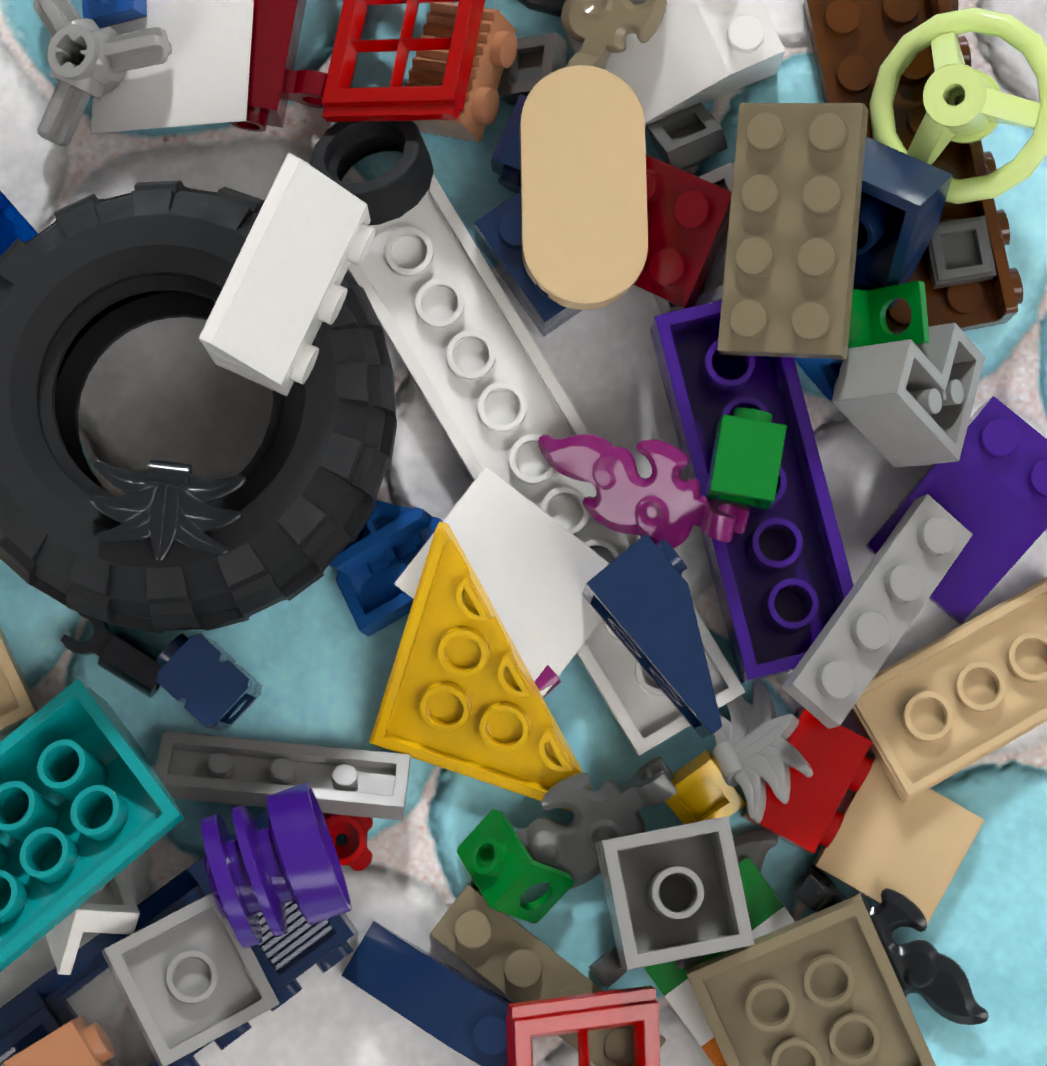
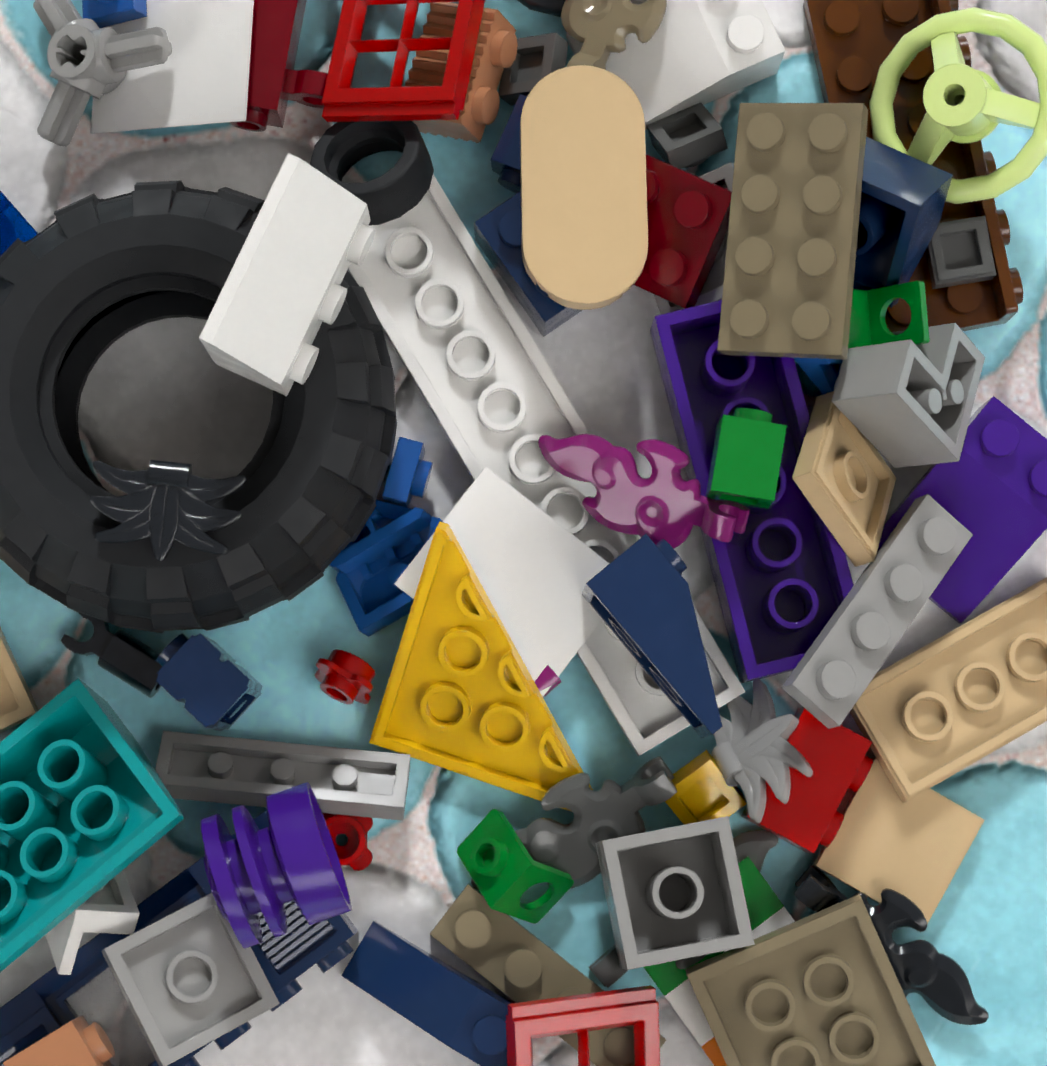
none -> red plate [314,649,376,704]
none -> blue plate [382,436,433,508]
none -> tan tile [792,391,896,567]

